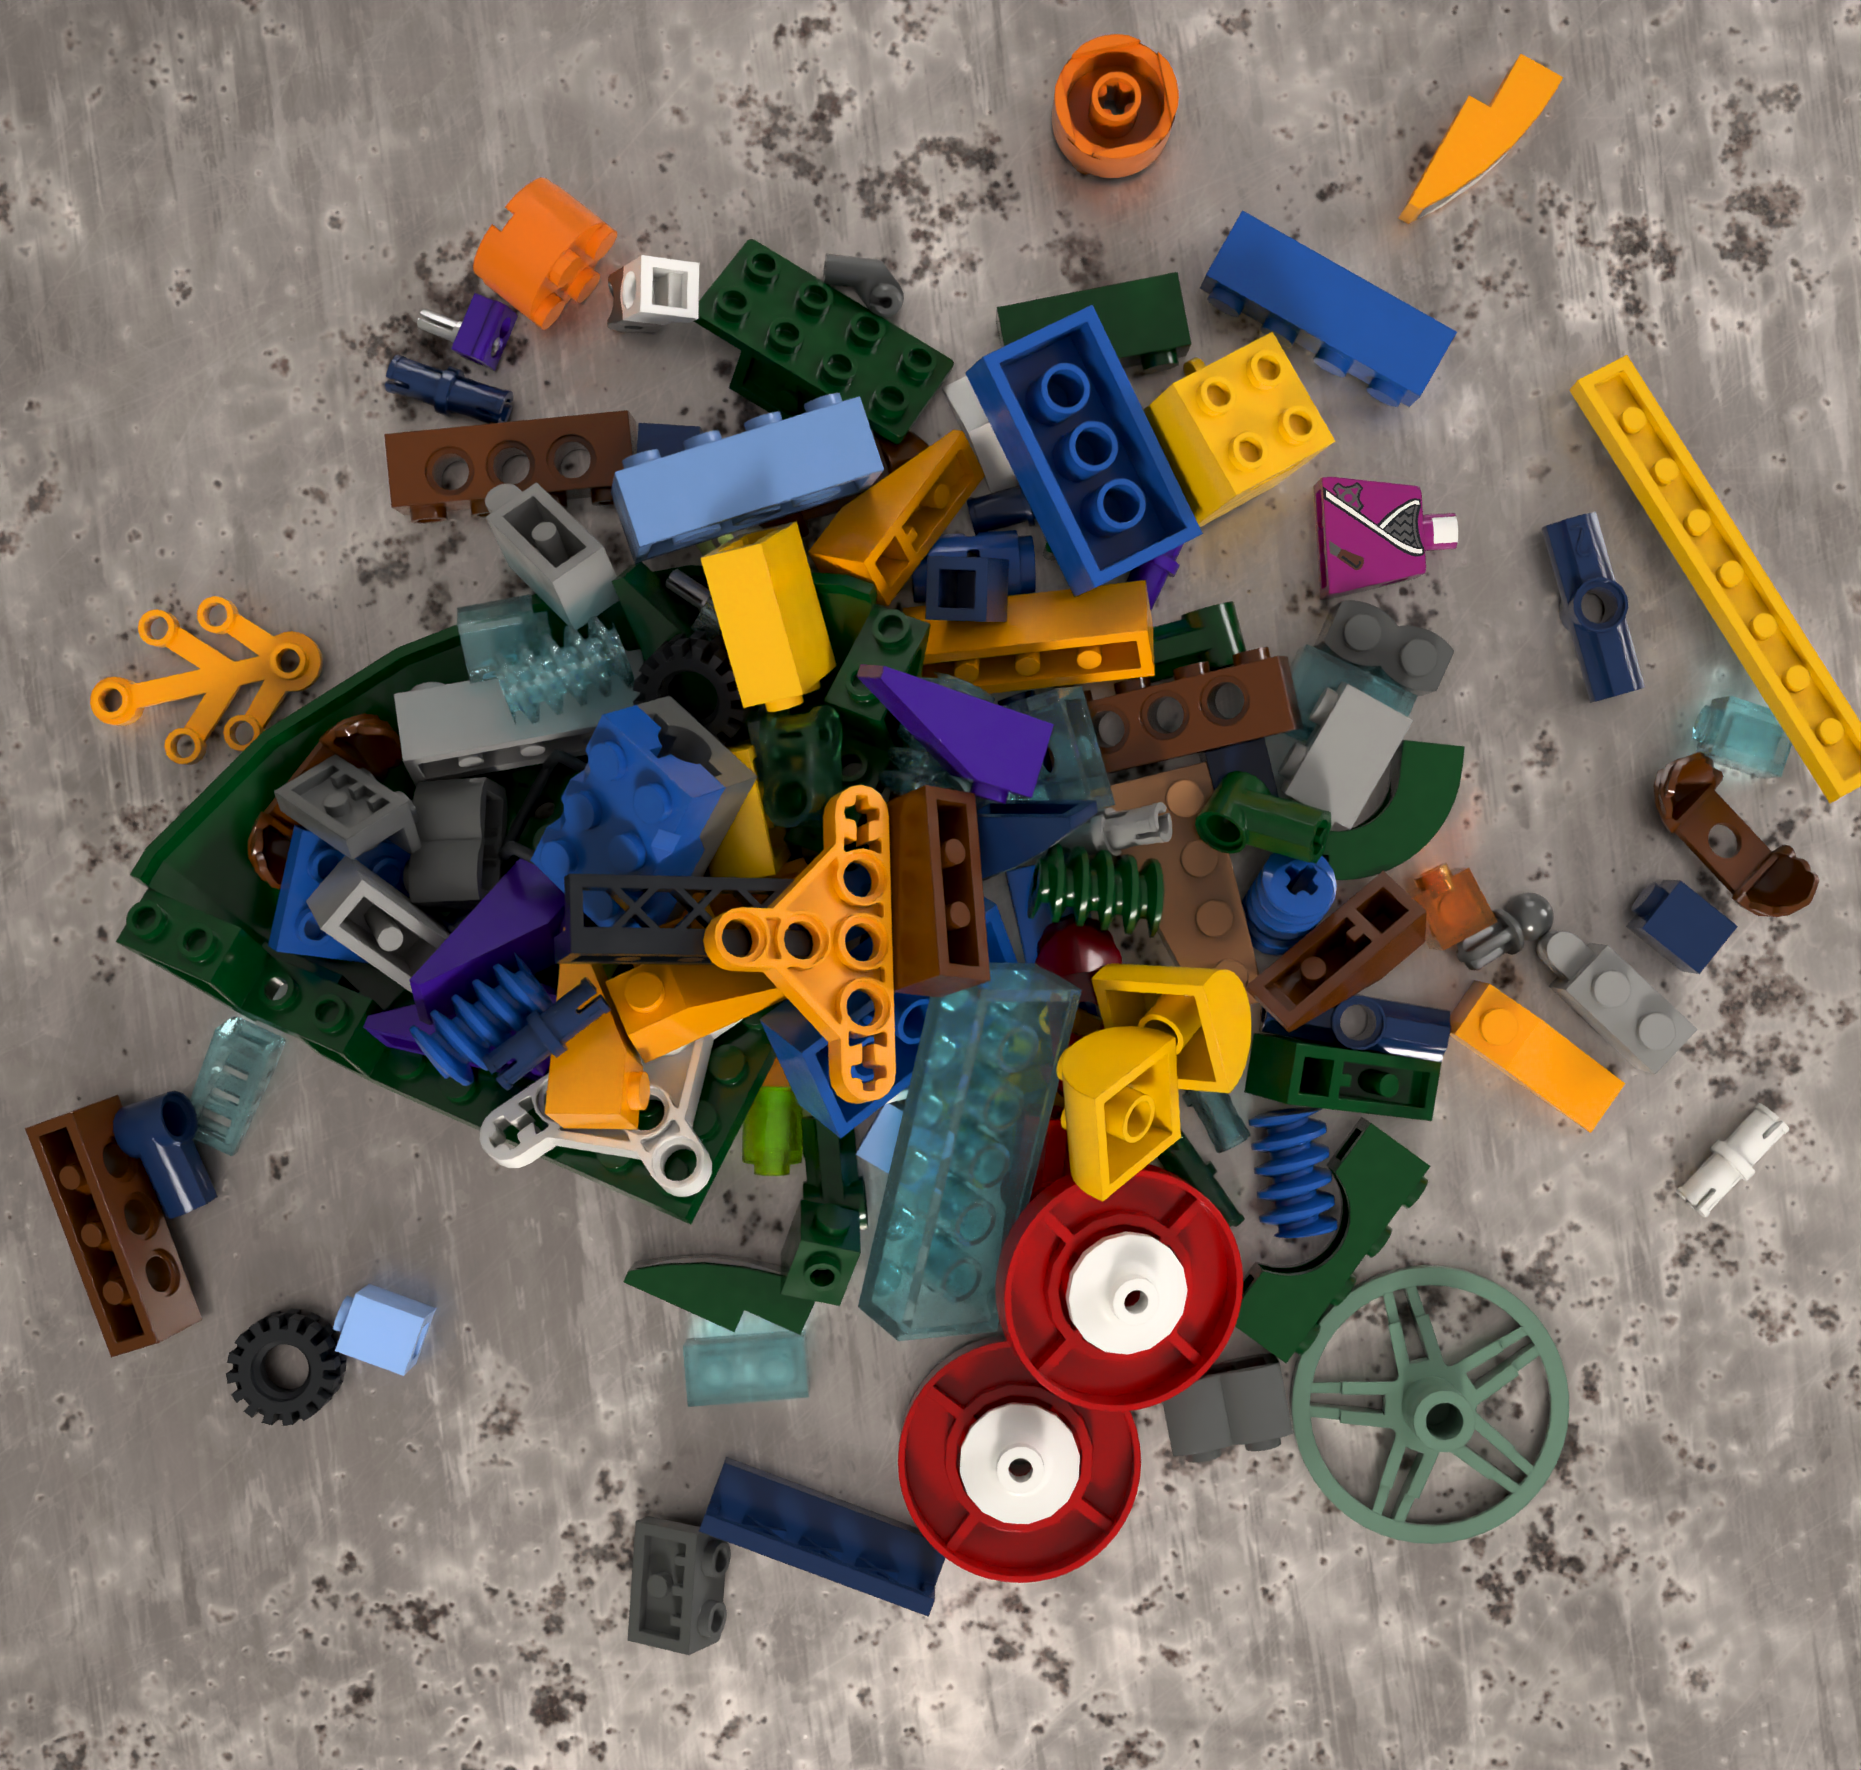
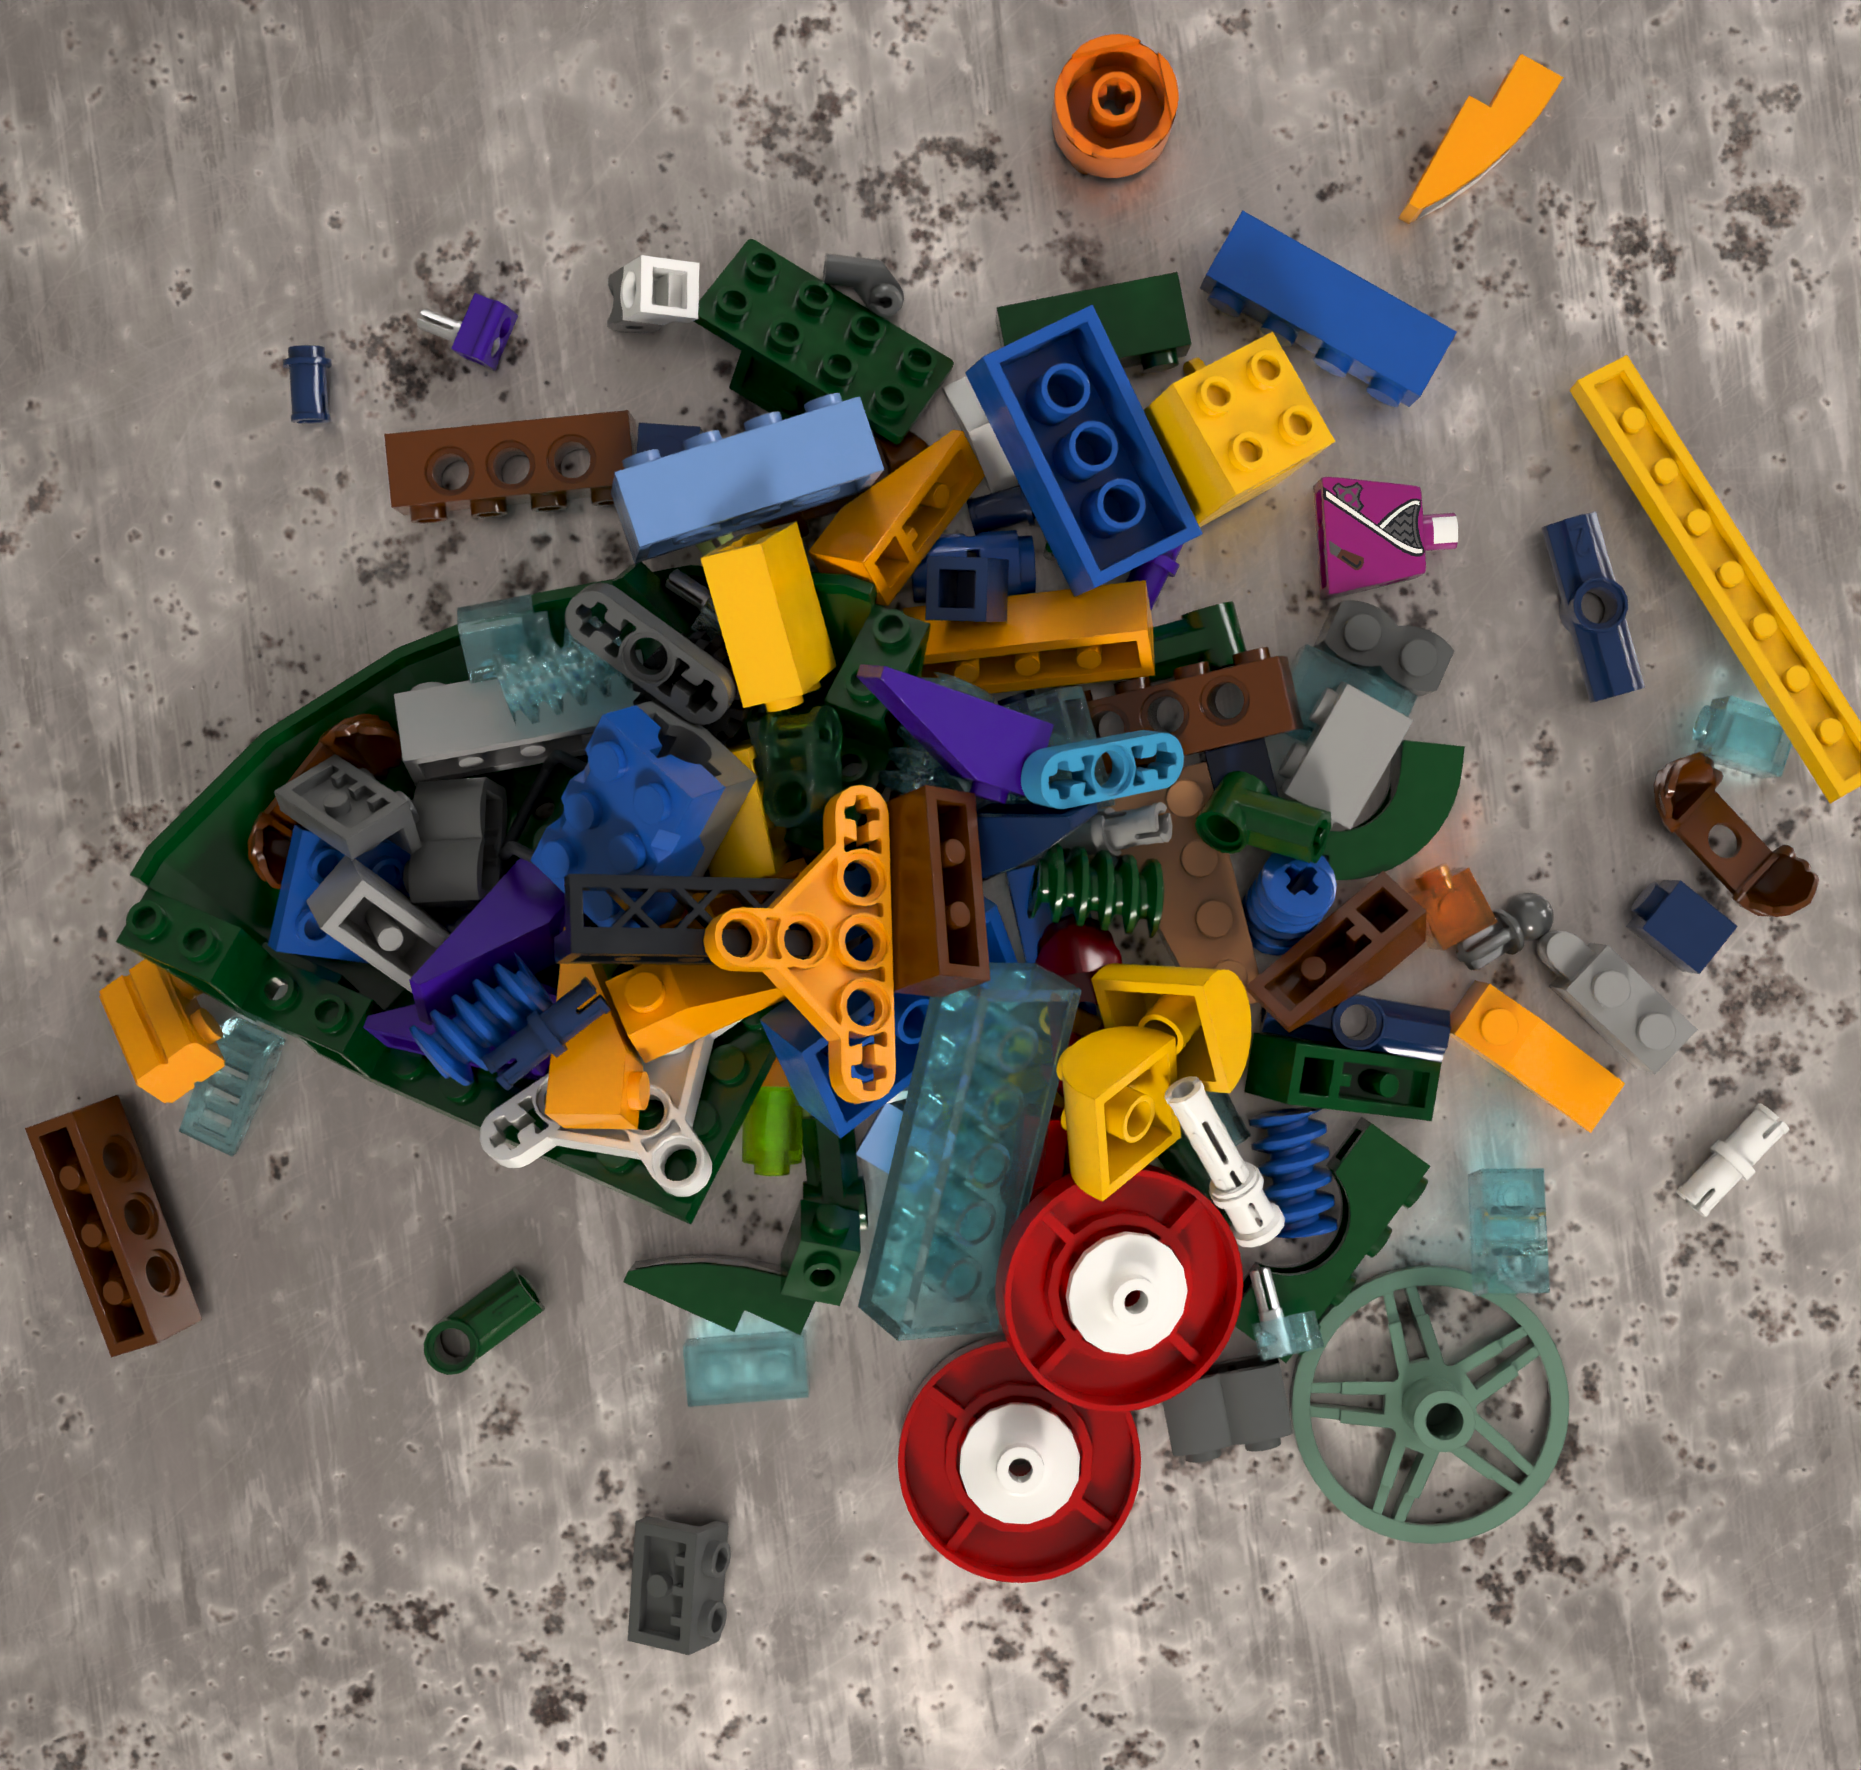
light orange plant [90,596,323,765] -> none
dark blue piece [113,1091,218,1219] -> none
black tyre [226,1309,346,1426] -> none
light blue brick [333,1284,436,1376] -> none
dark blue pin [385,354,513,424] -> none
orange brick [473,177,617,330] -> none
light grey brick [485,482,619,632] -> none
dark blue fence [699,1457,945,1617] -> none
none -> light orange brick [99,959,225,1103]
none -> dark blue pin [283,345,332,424]
none -> dark green piece [424,1267,545,1375]
none -> dark grey beam [565,583,736,725]
none -> dark azure beam [1021,730,1184,809]
none -> white pin [1164,1076,1285,1248]
none -> clear light blue piece [1249,1267,1324,1361]
none -> clear light blue brick [1468,1168,1550,1296]

